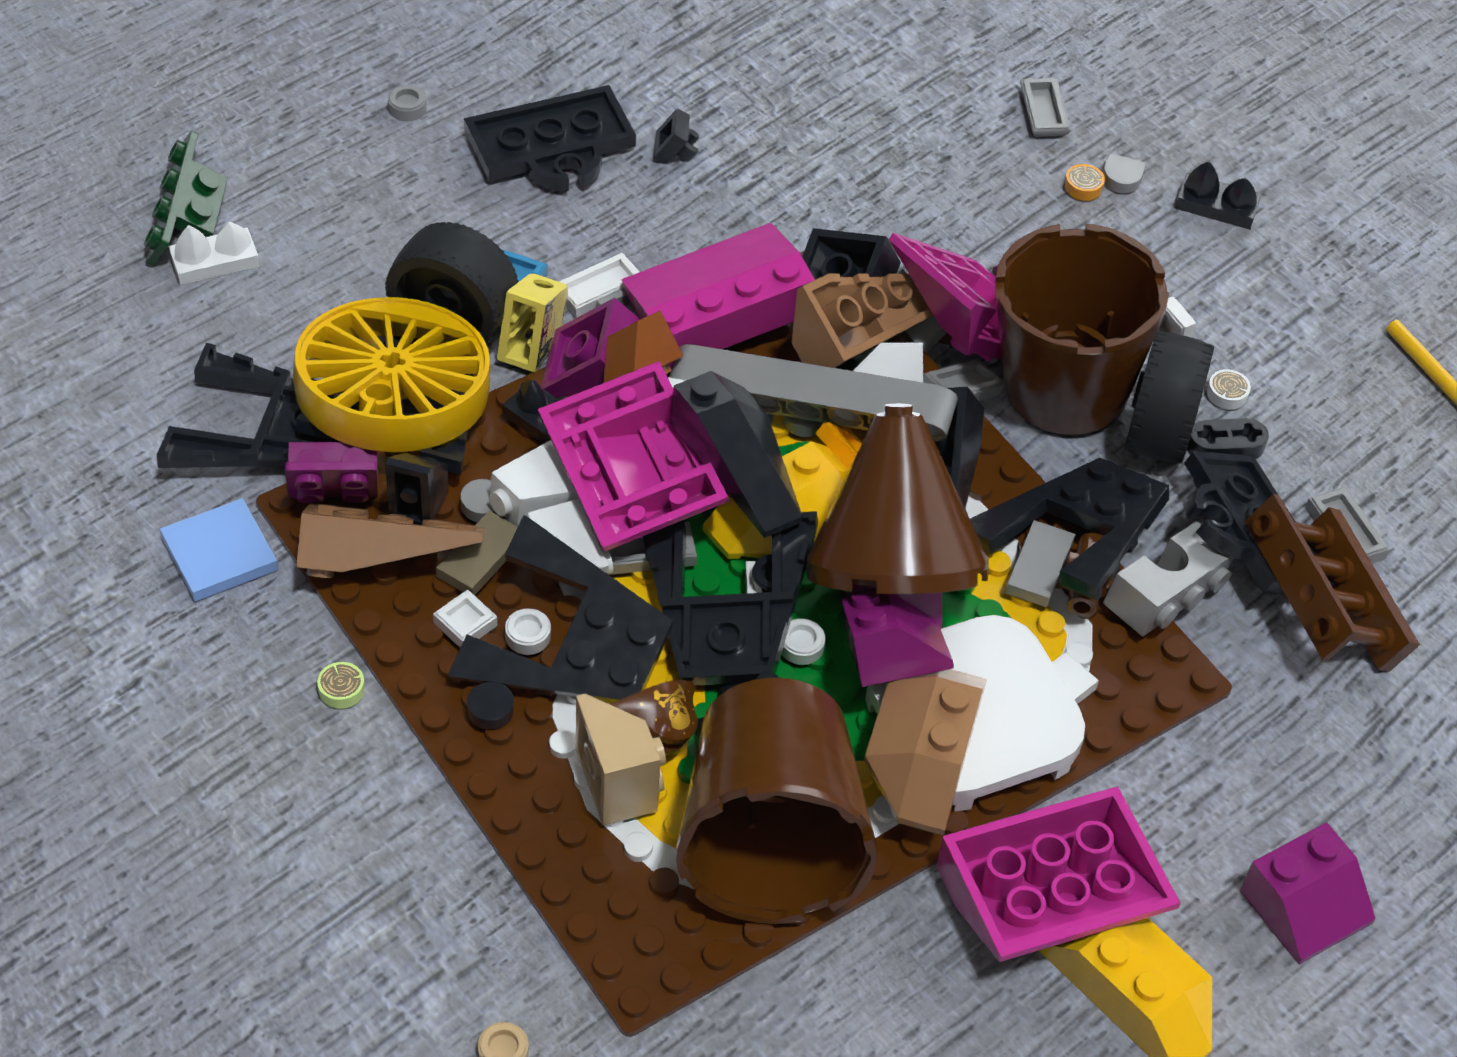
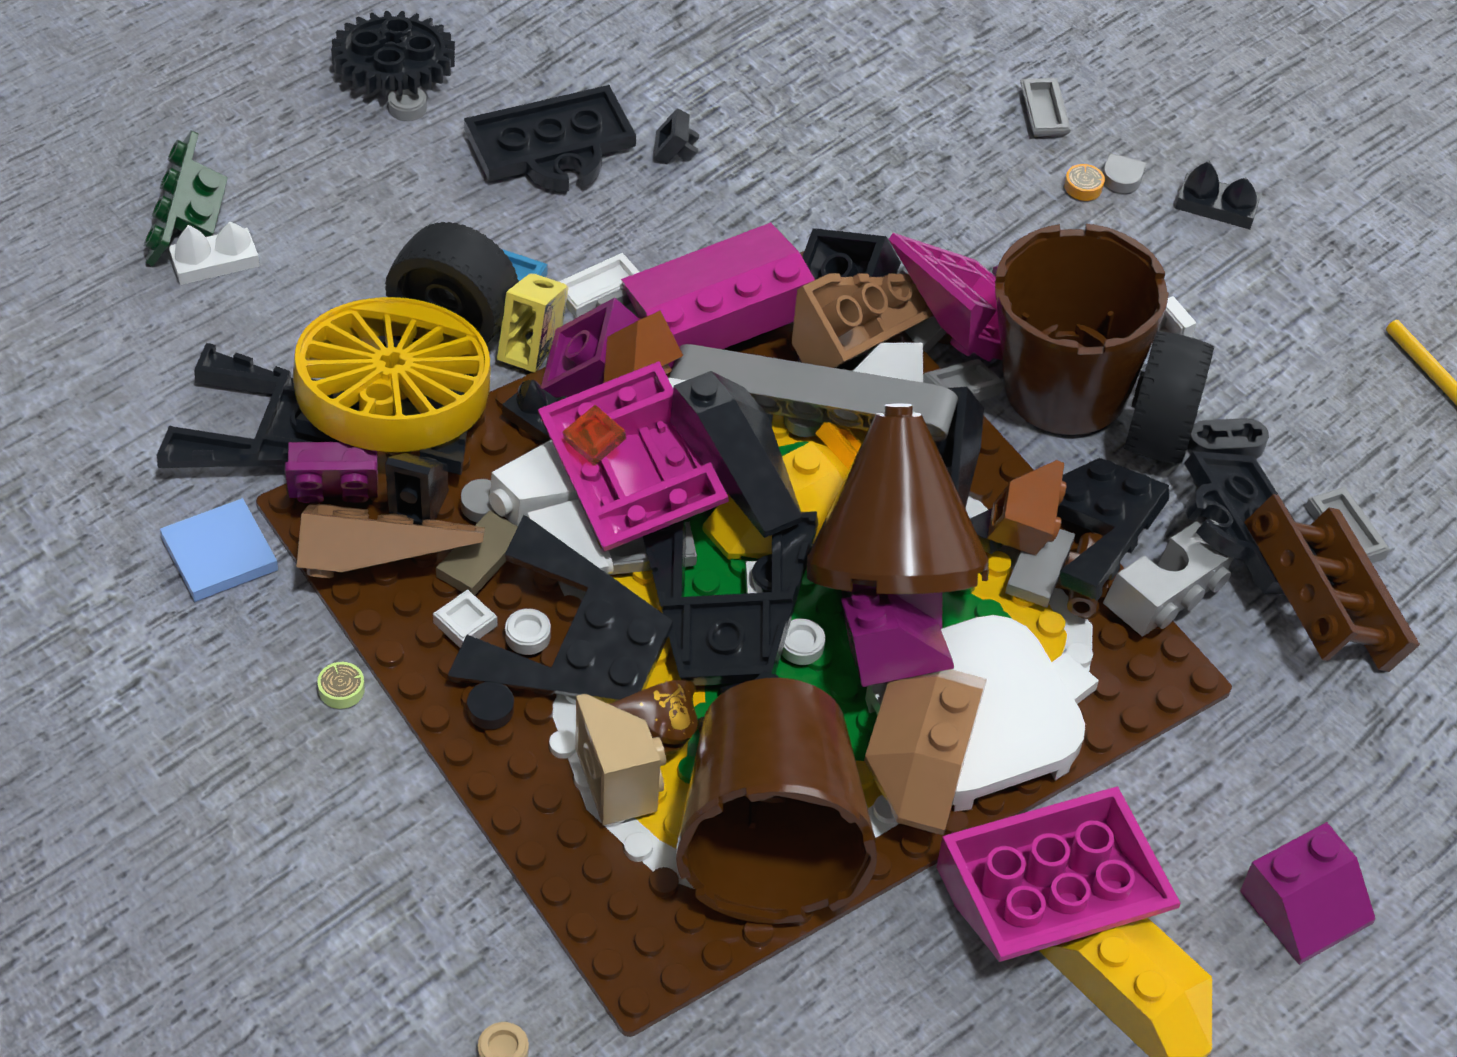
tile [1207,369,1251,410] -> none
none -> black gear [331,11,455,96]
none -> clear orange tile [562,405,627,466]
none -> dark orange slope [987,460,1066,556]

